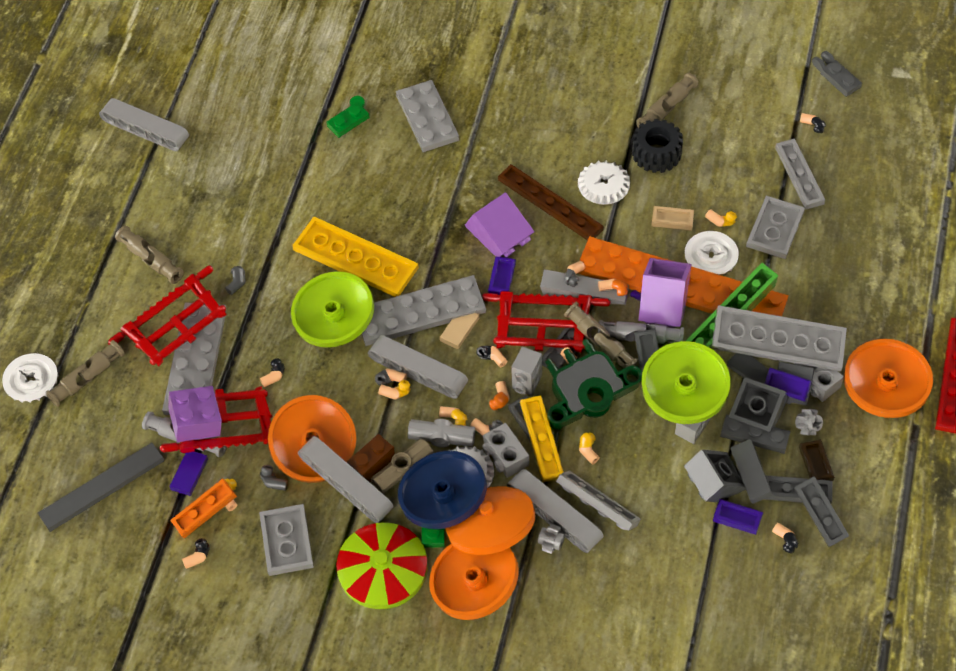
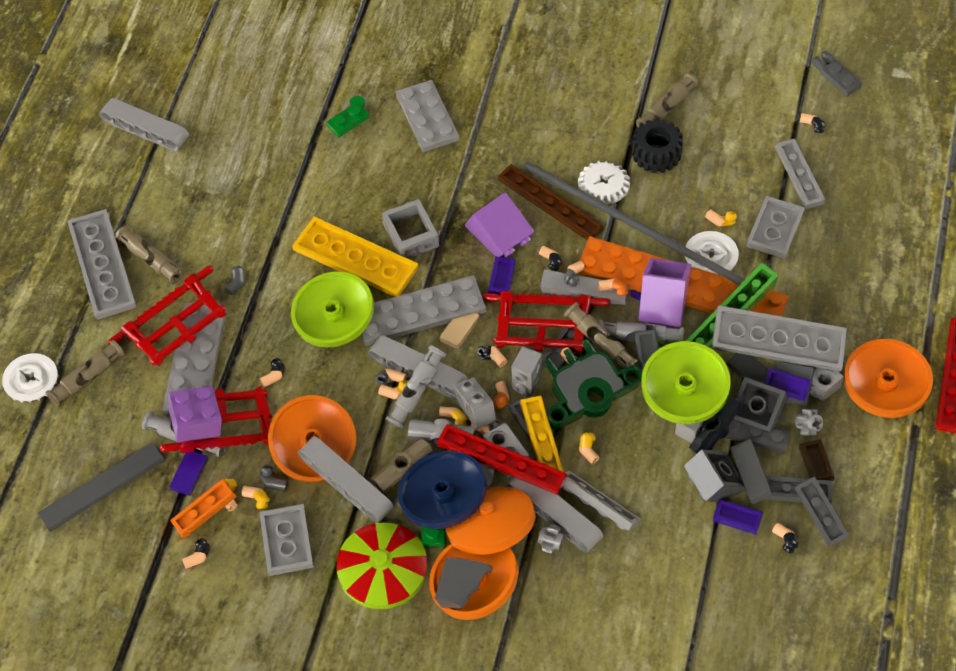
reddish brown brick [347,433,395,482] -> none
tan tile [652,206,694,230] -> none
none -> light grey plate [67,209,137,320]
none -> yellow arm [242,486,270,509]
none -> light grey window [382,199,439,259]
none -> light grey piece [386,345,446,429]
none -> dark grey slope [435,558,493,608]
none -> red tile [437,424,567,495]
none -> light grey brick [454,377,496,429]
none -> dark grey piece [524,162,745,285]
none -> black arm [539,246,563,271]
none -> black piece [689,395,743,454]

